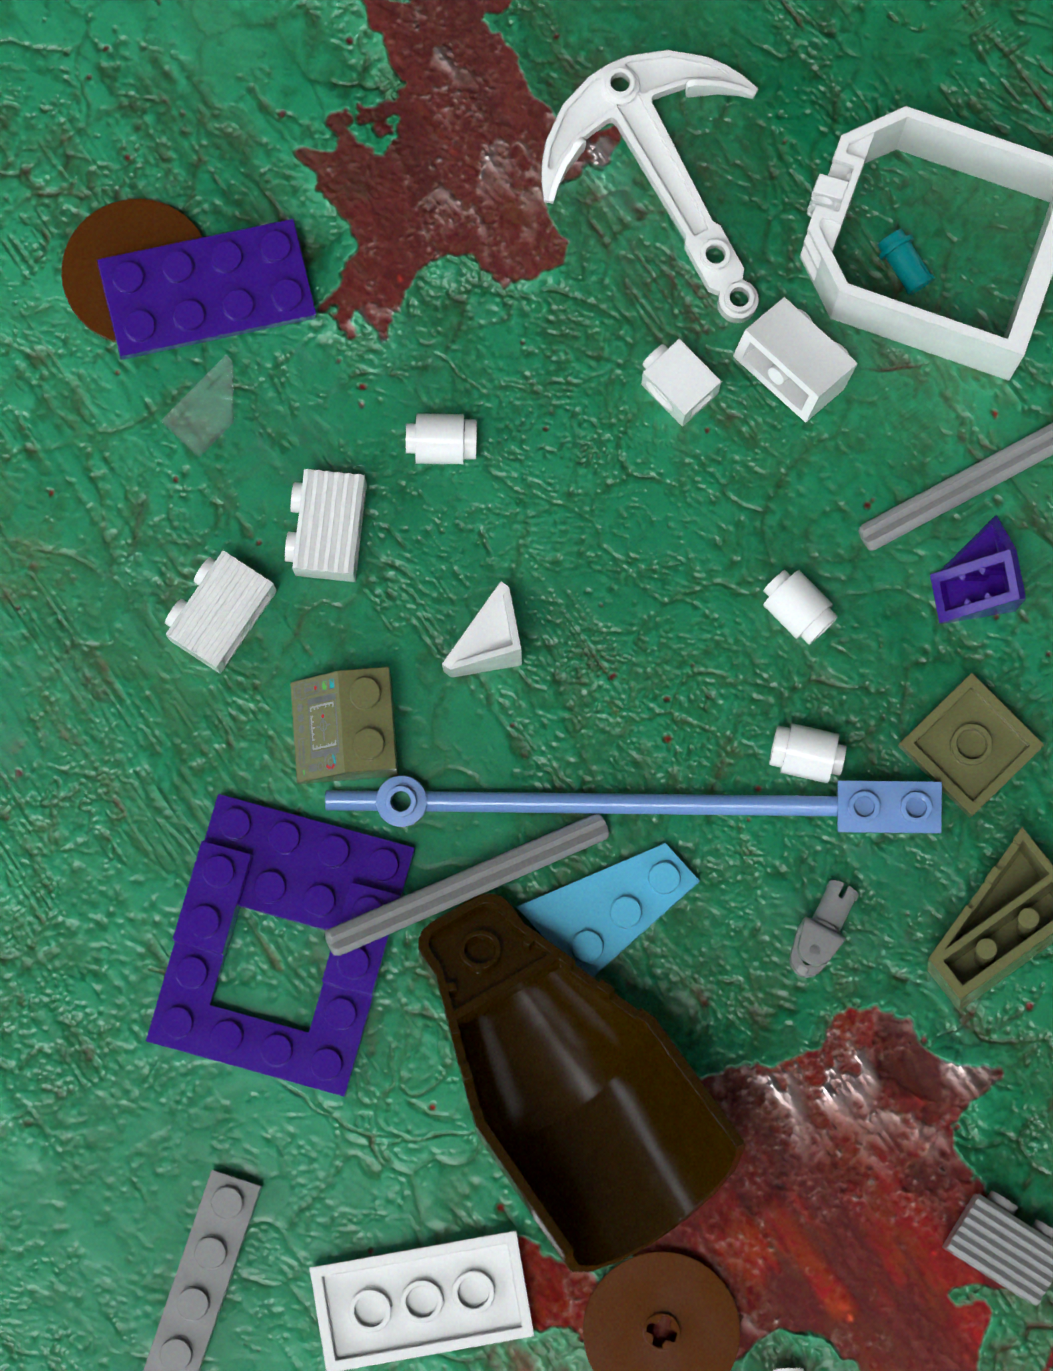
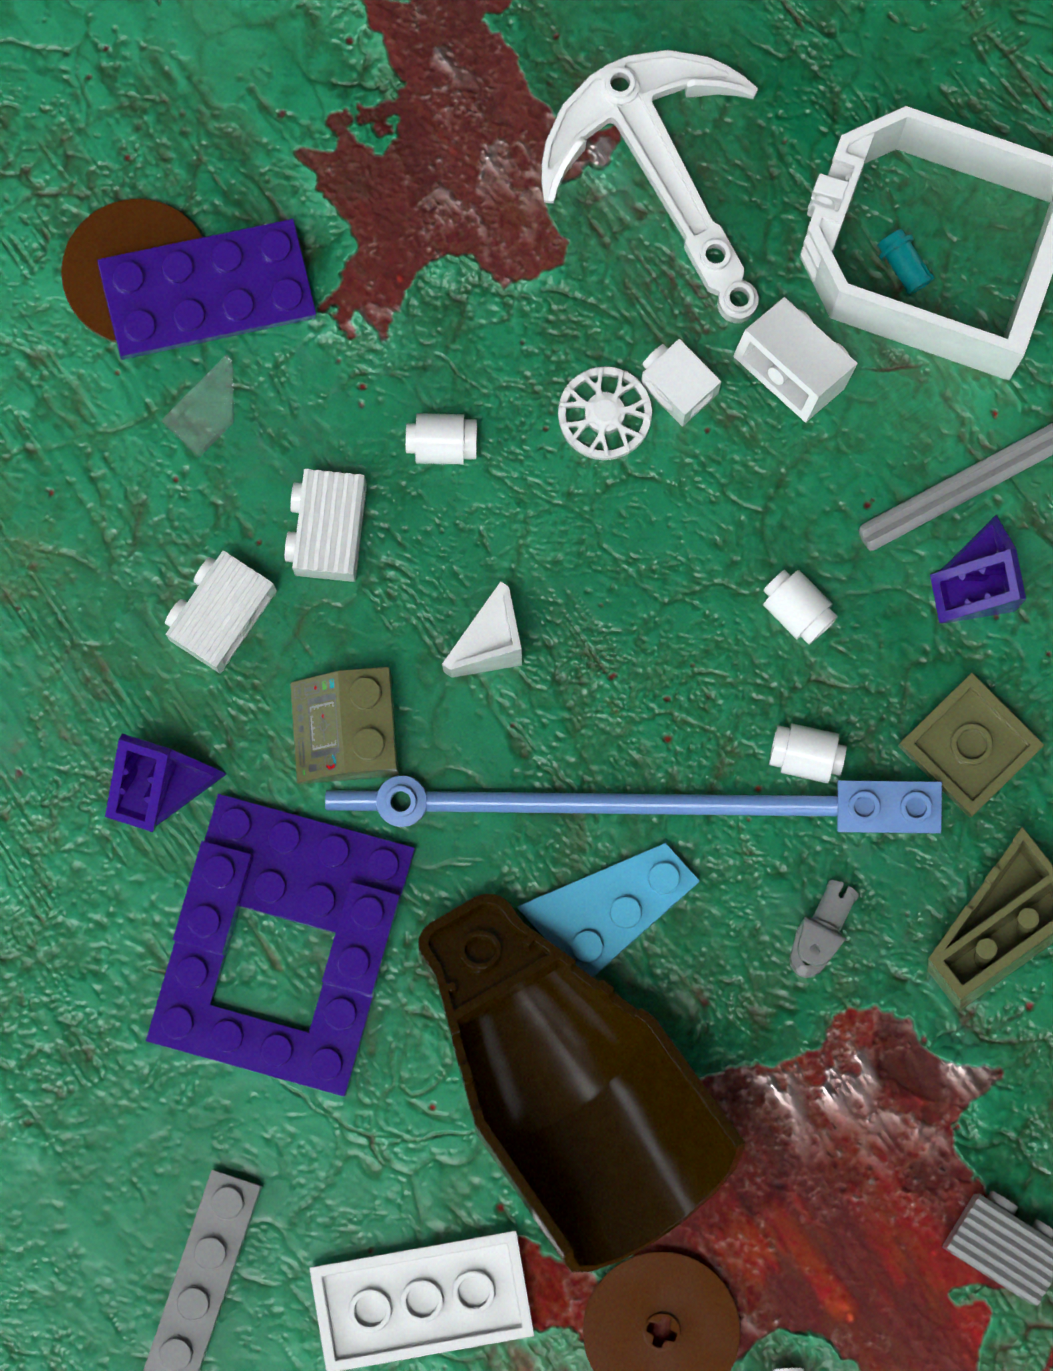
light grey axle [325,814,609,956] -> none
none -> dark purple slope [105,733,227,832]
none -> white wheel [558,367,652,460]

